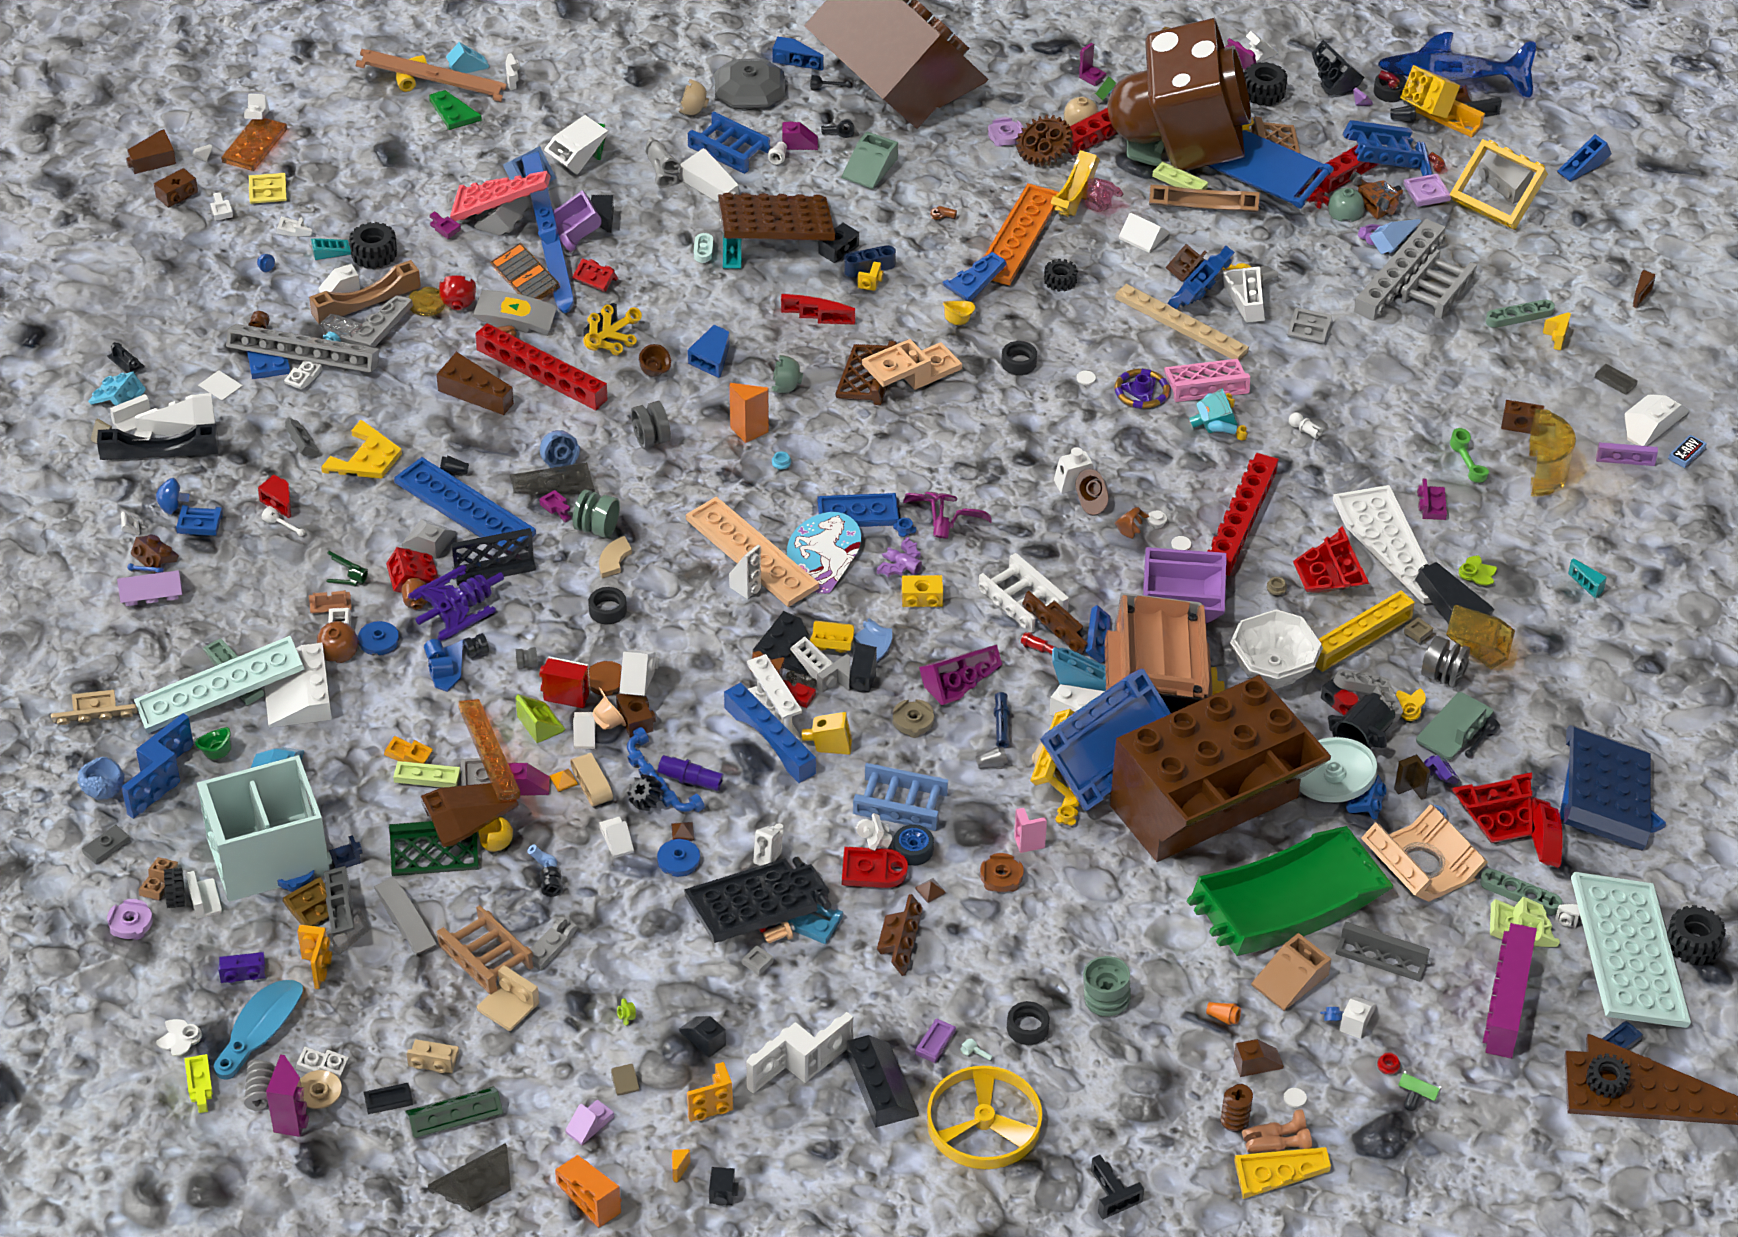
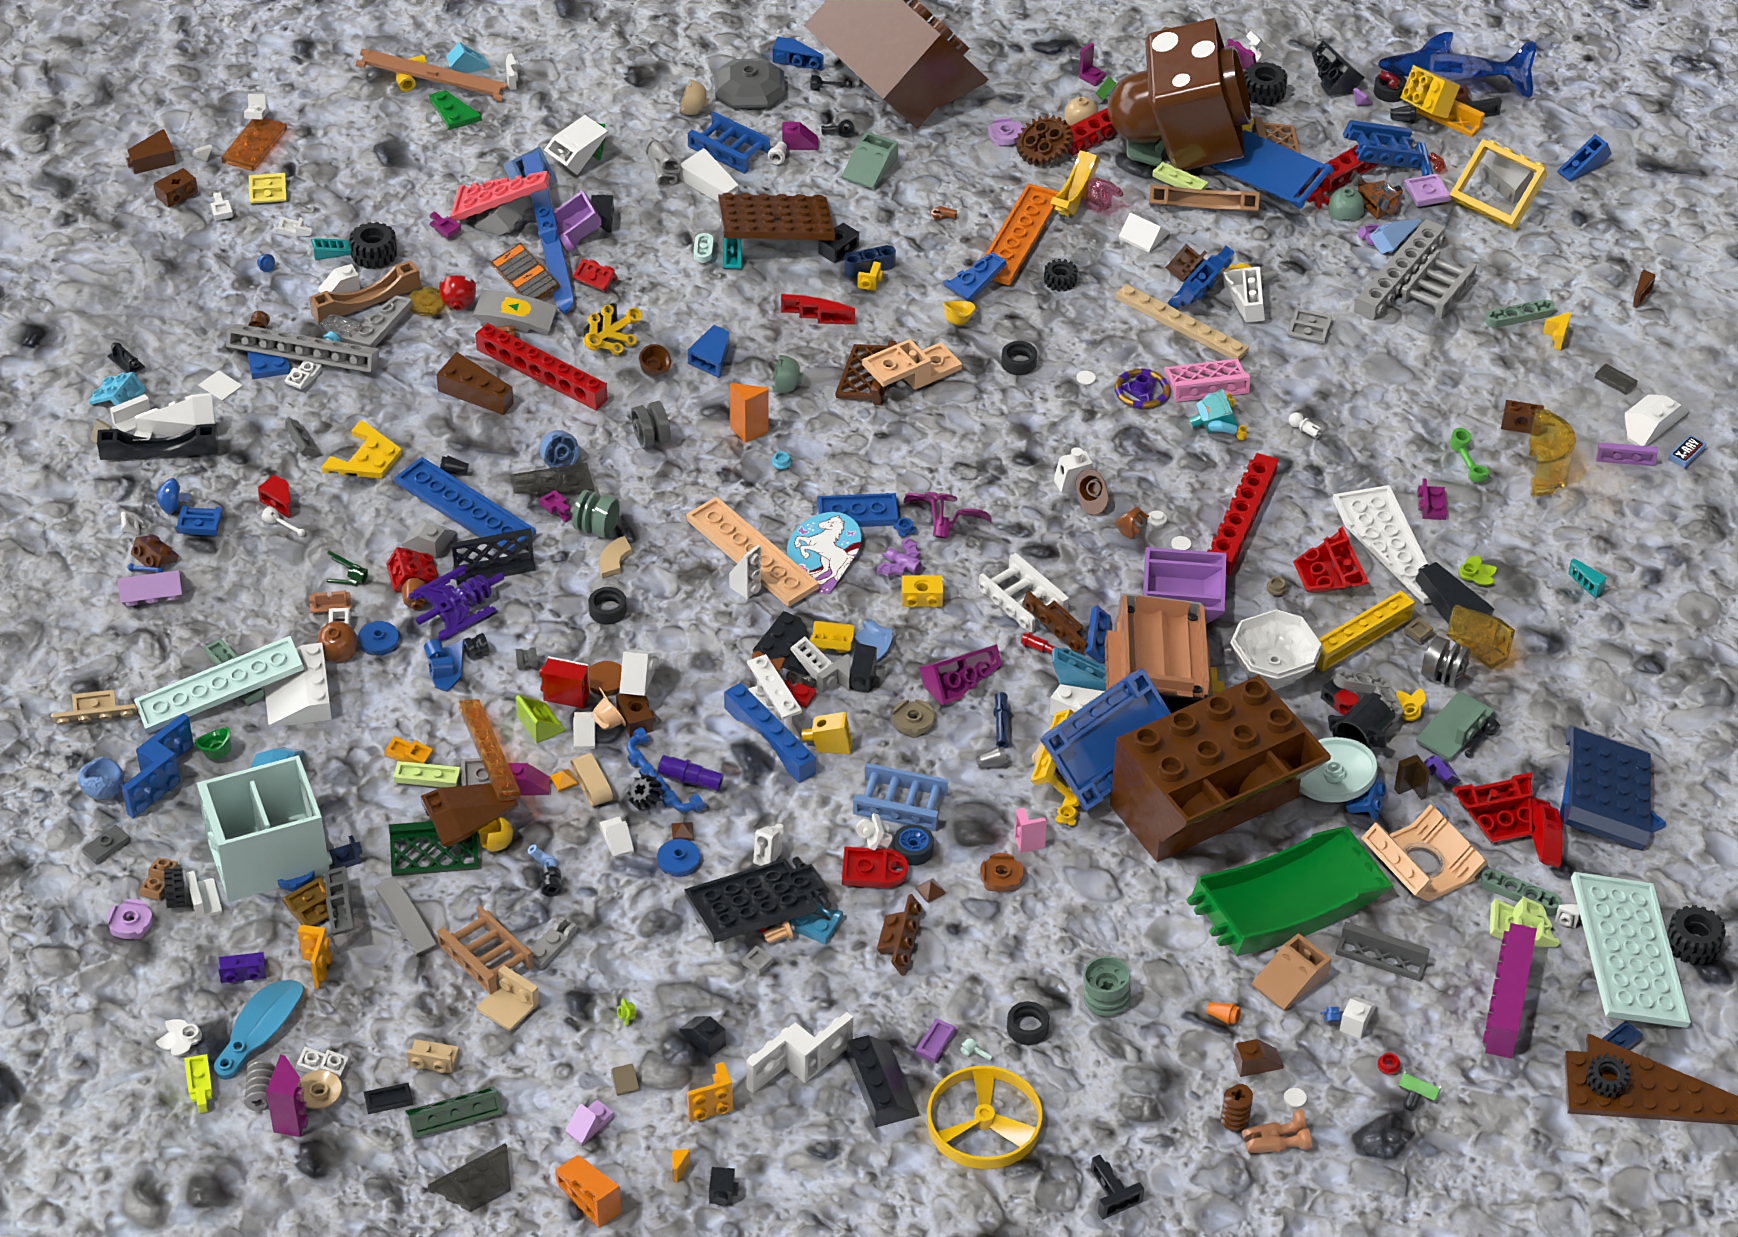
yellow wing [1234,1147,1331,1199] -> none

